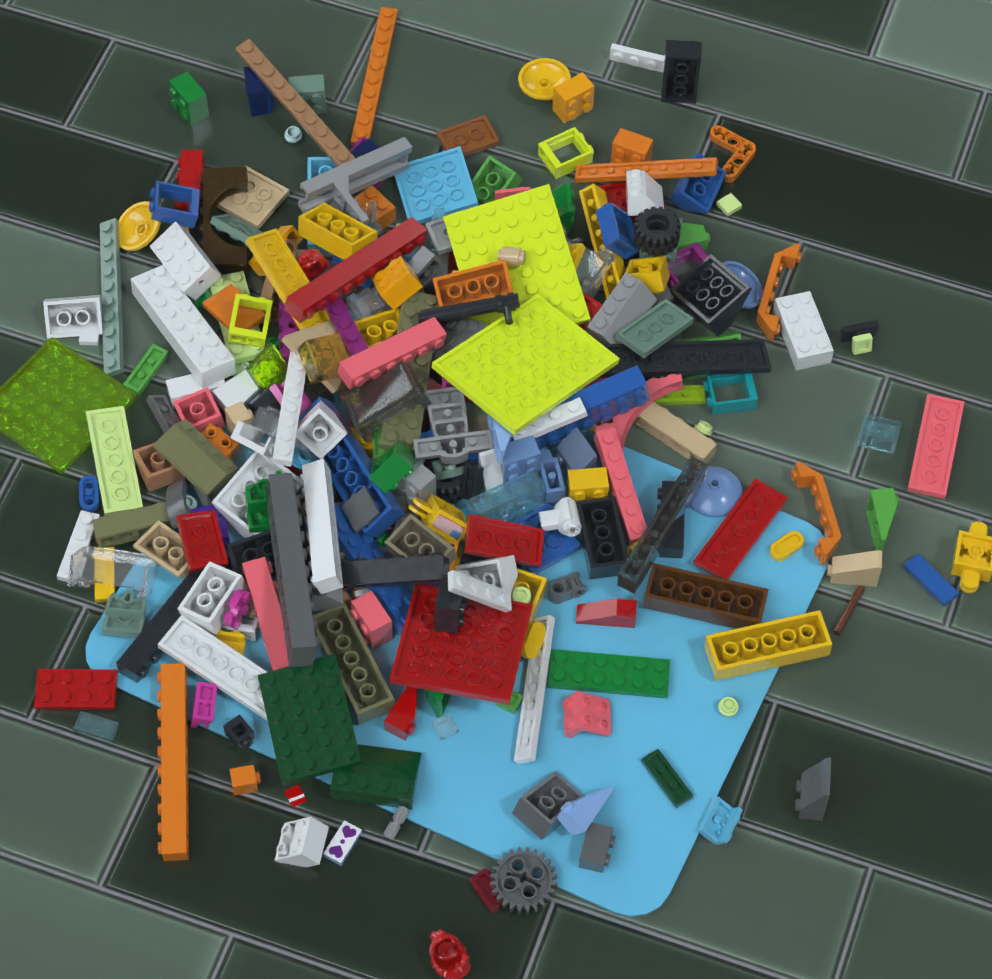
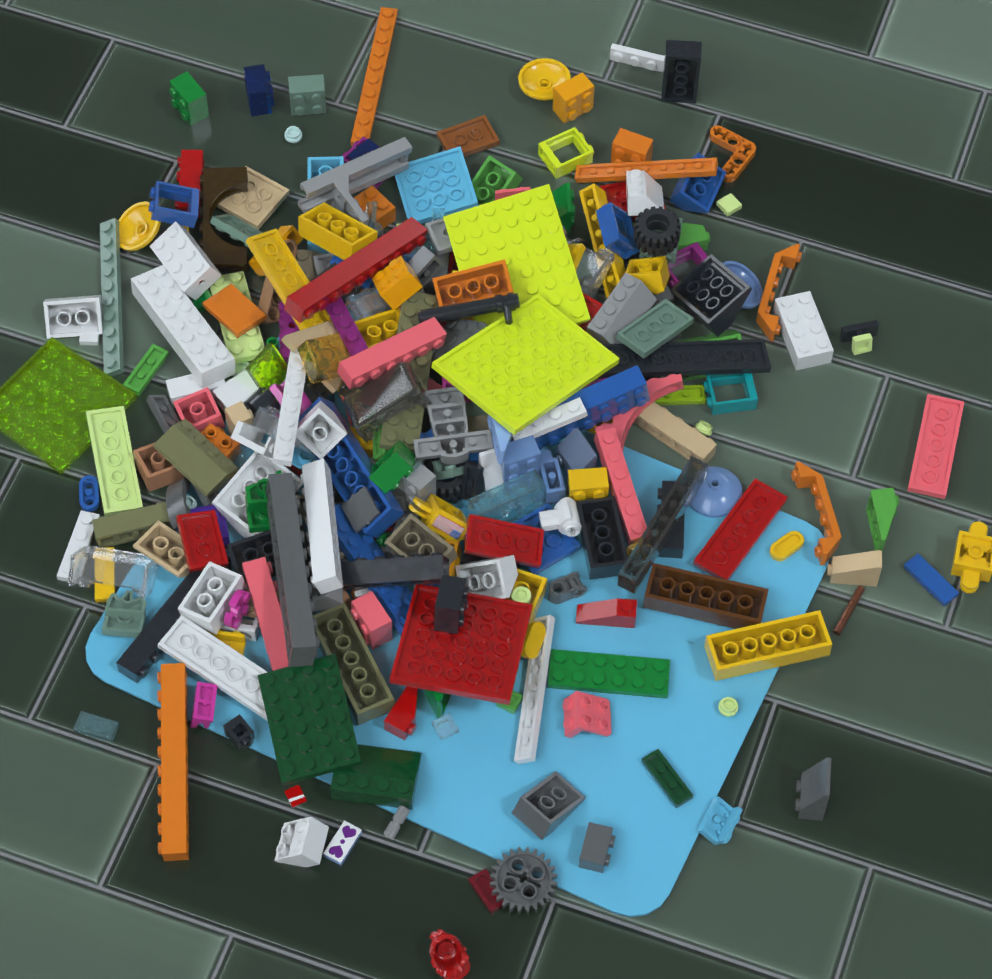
red plate [34,669,118,710] -> none
neon yellow window [227,294,273,348] -> none
orange brick [229,765,261,796] -> none
medium nougat plate [235,39,356,167] -> none
red hair [296,249,331,280] -> none
white plate [448,570,512,613] -> none
tan brick [498,246,526,267] -> none
light blue slope [557,786,614,835] -> none
clear light blue slope [857,412,902,454] -> none

